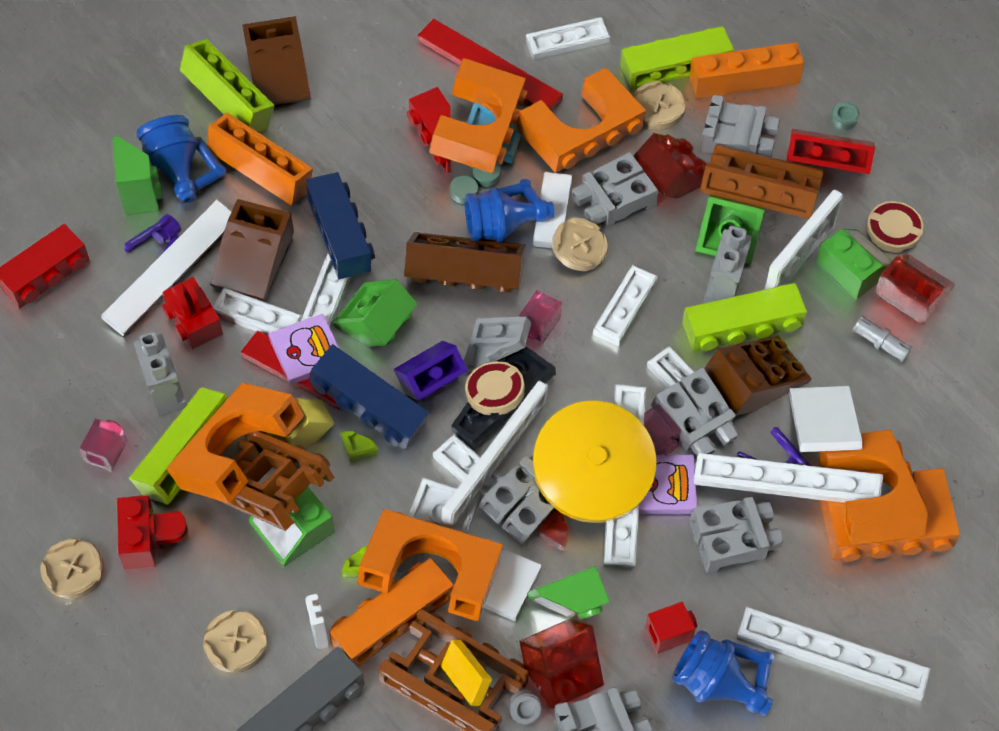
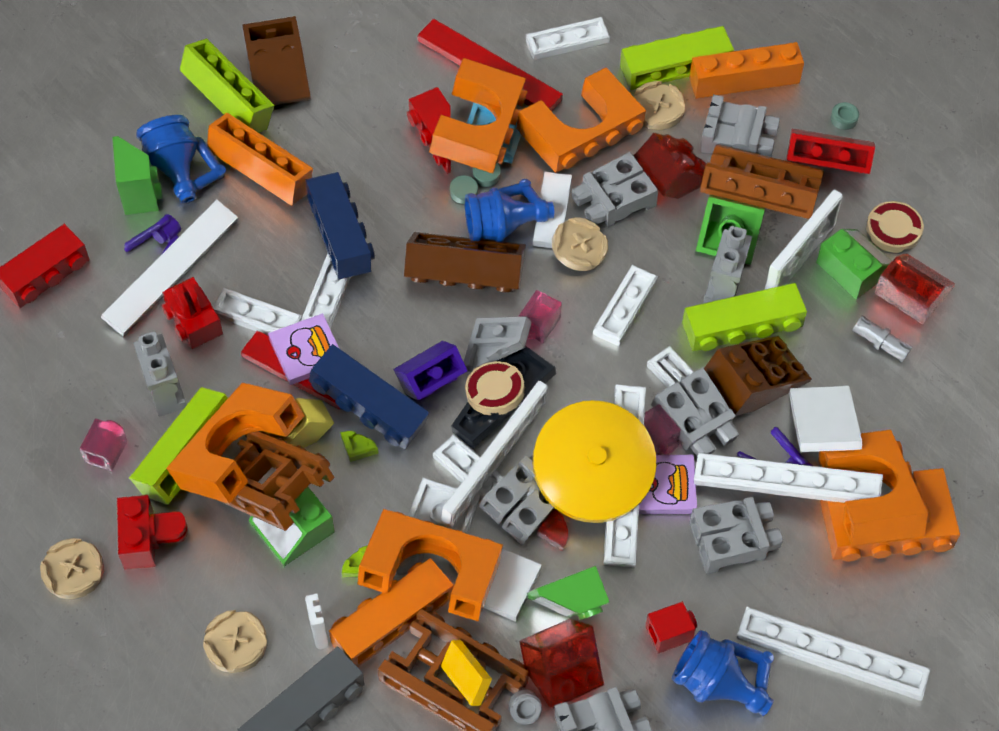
reddish brown slope [210,199,294,300] -> none
bright green slope [332,279,418,347] -> none

